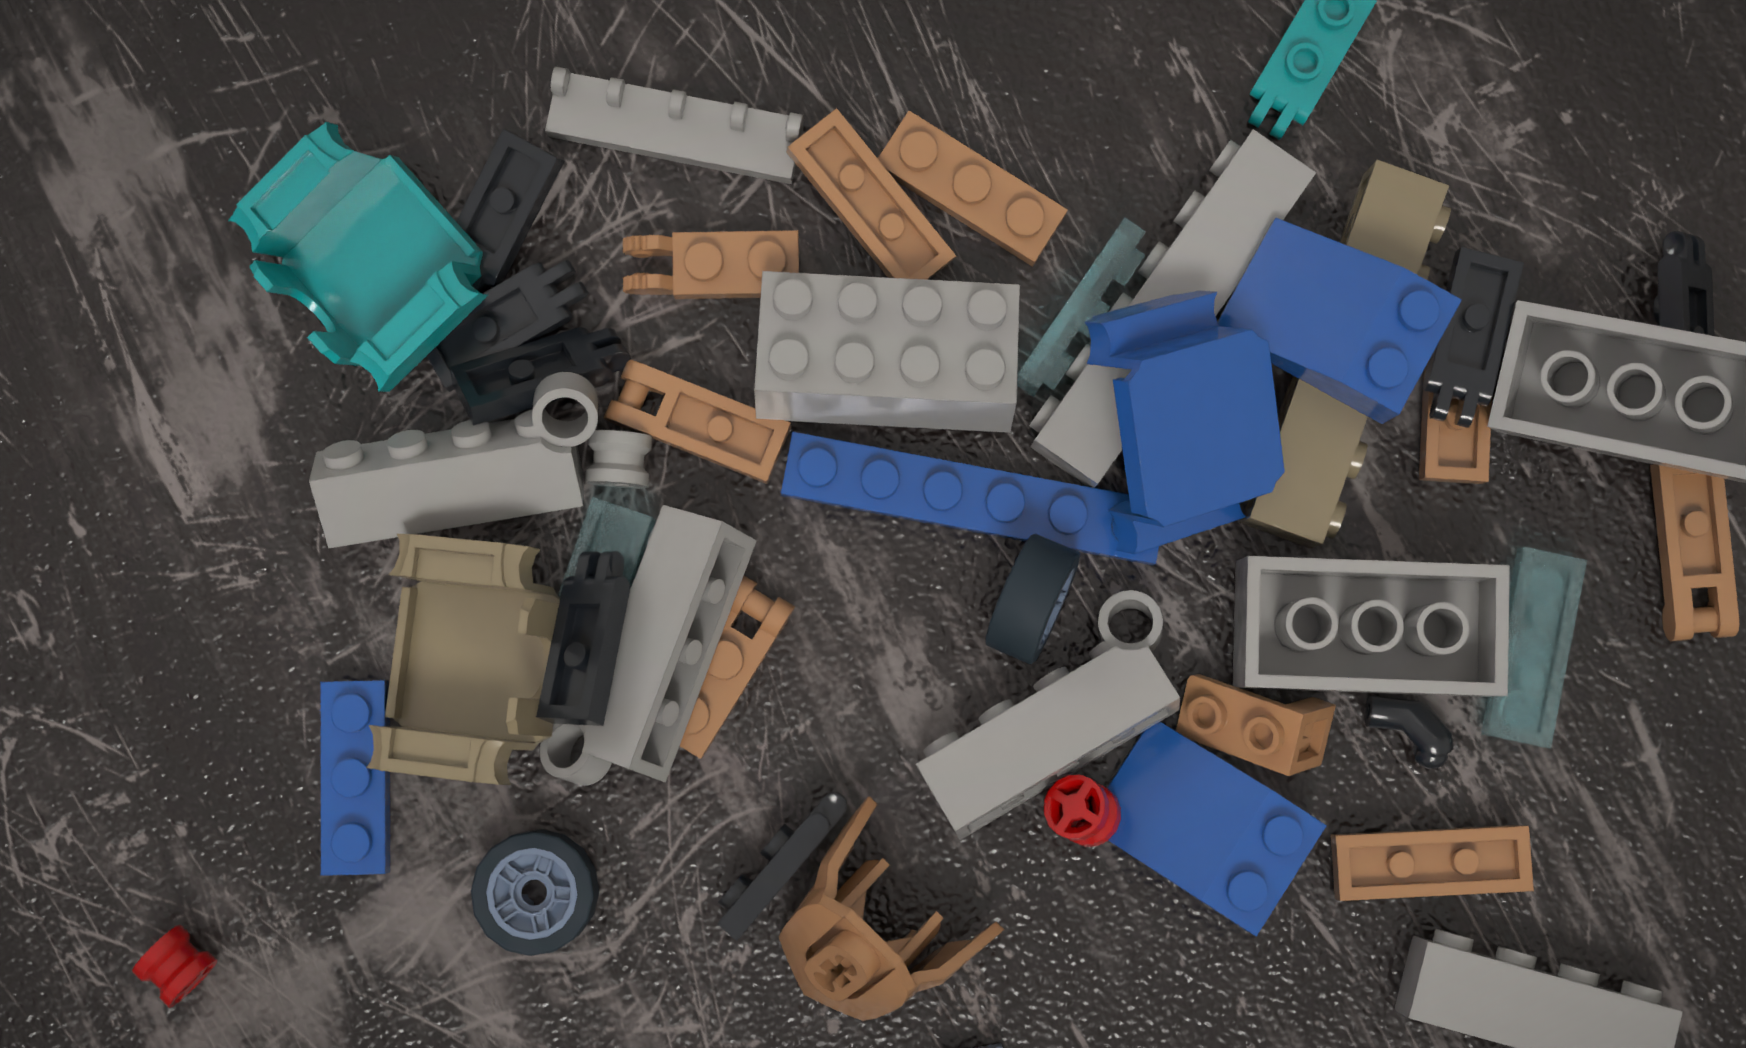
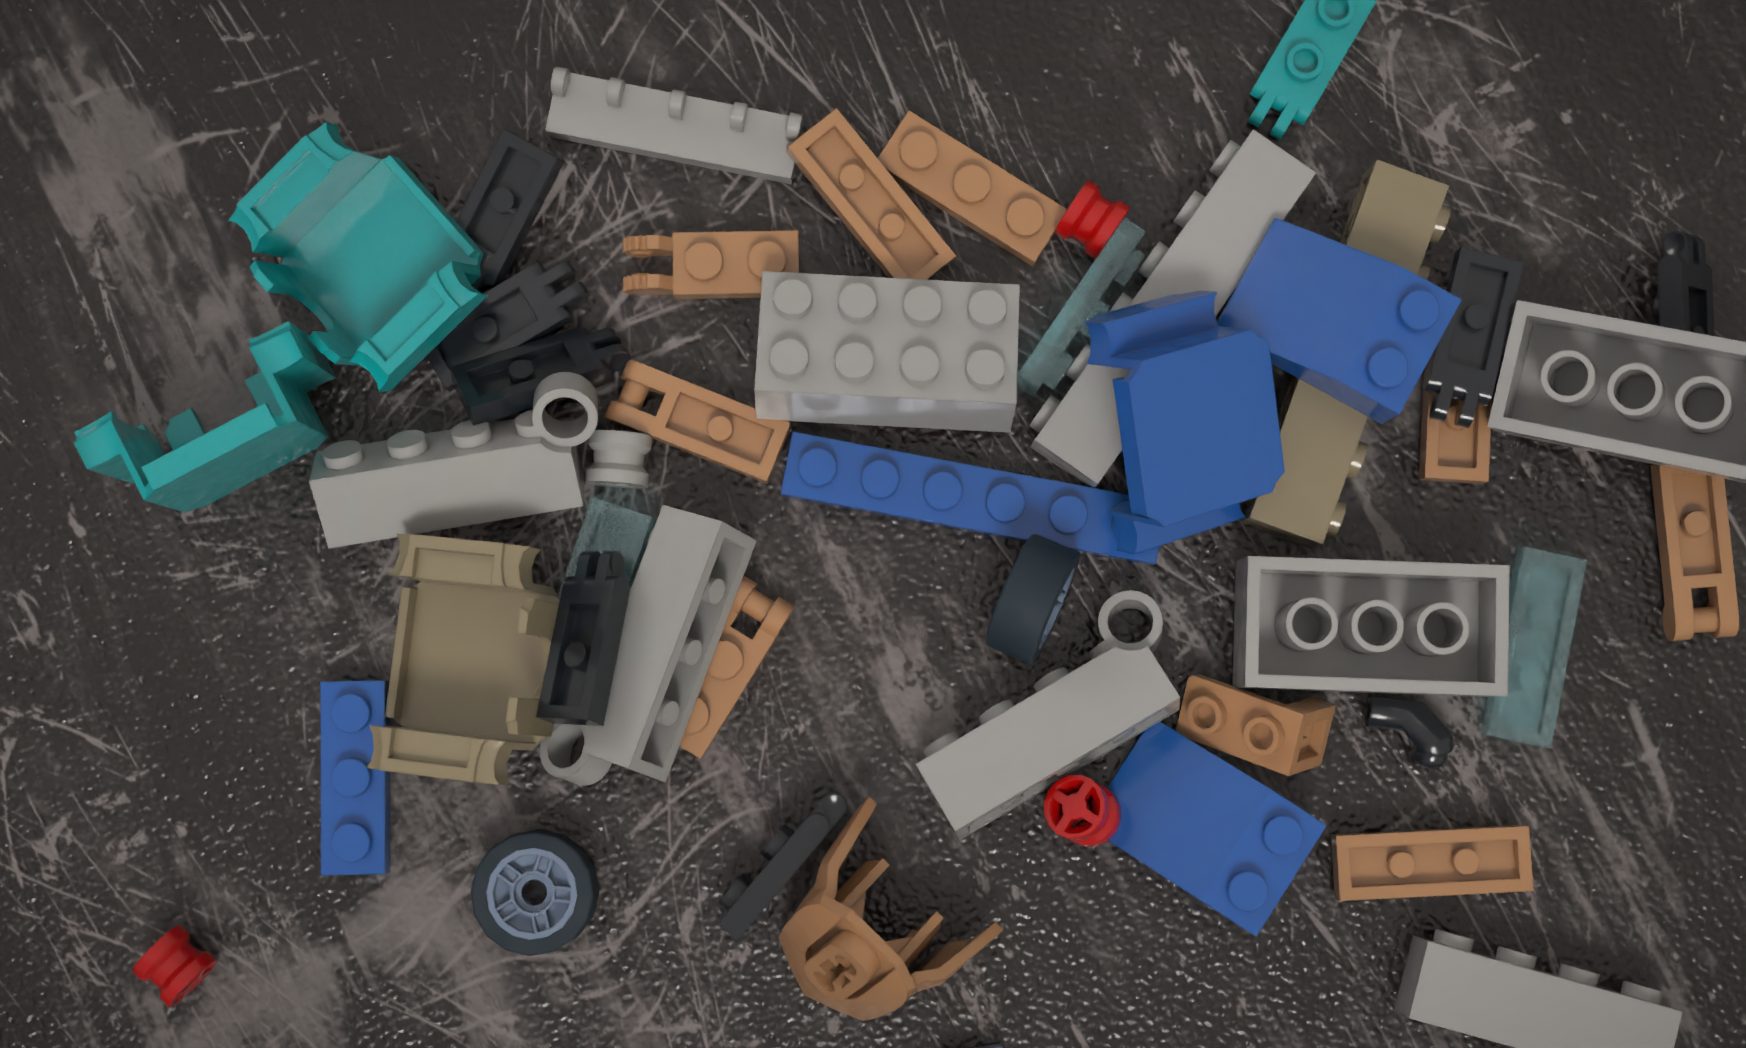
none -> teal piece [74,321,336,513]
none -> red wheel [1054,180,1131,260]

